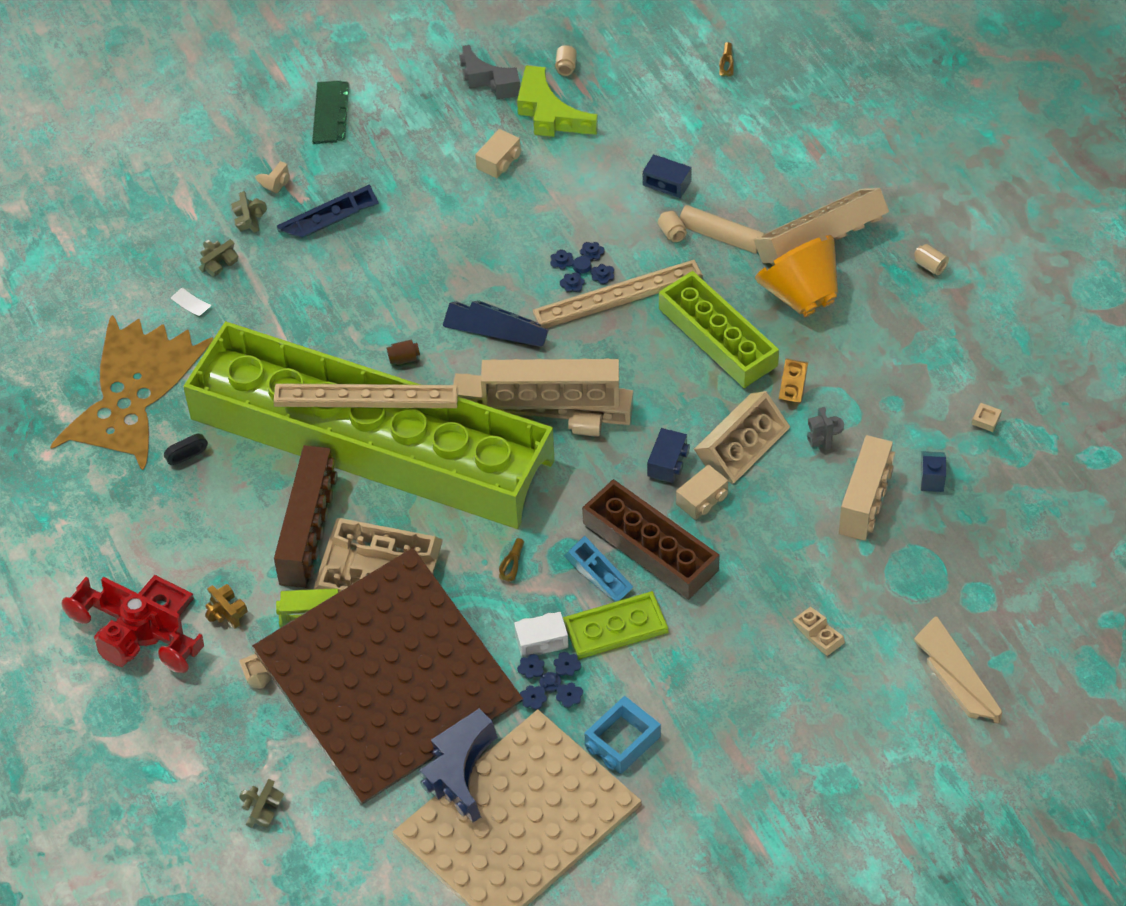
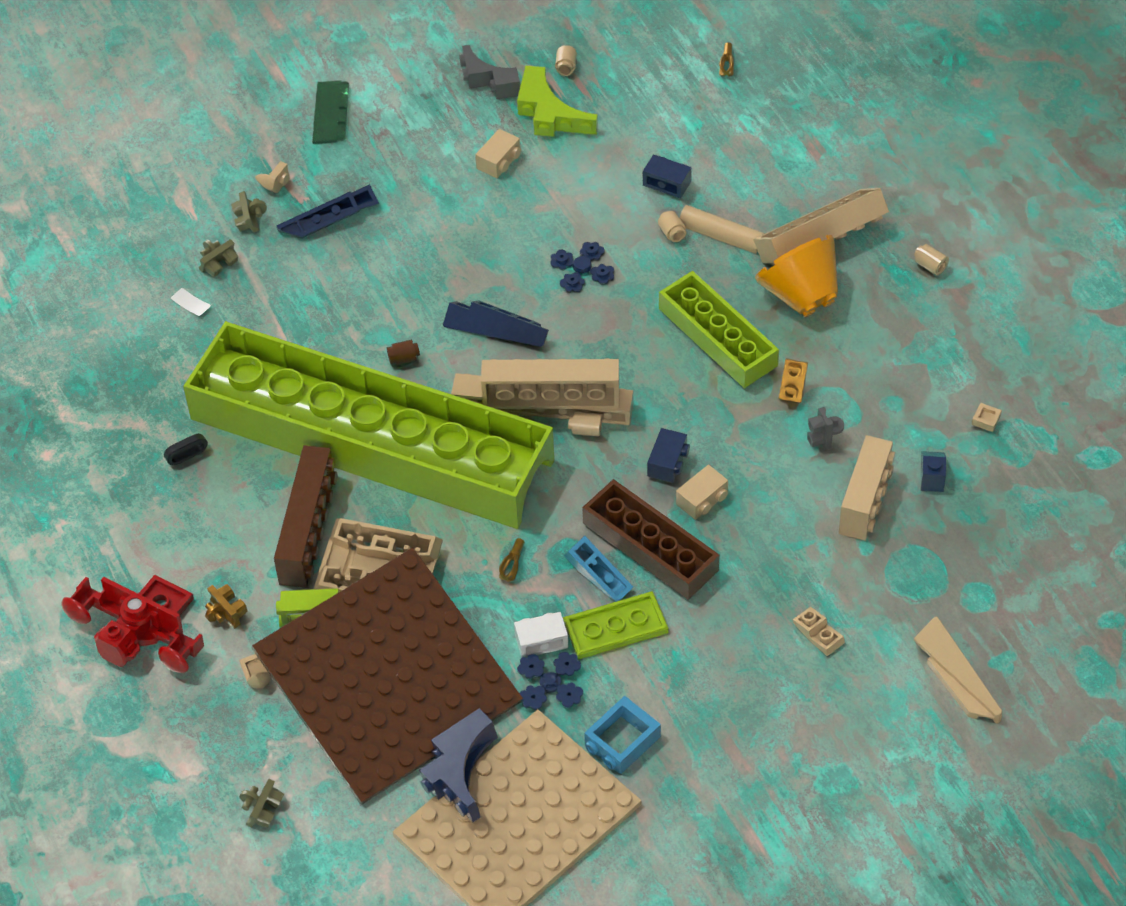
pearl gold piece [50,315,213,470] -> none
tan tile [273,384,458,408] -> none
tan tile [533,260,703,328] -> none
tan slope [694,391,790,484] -> none

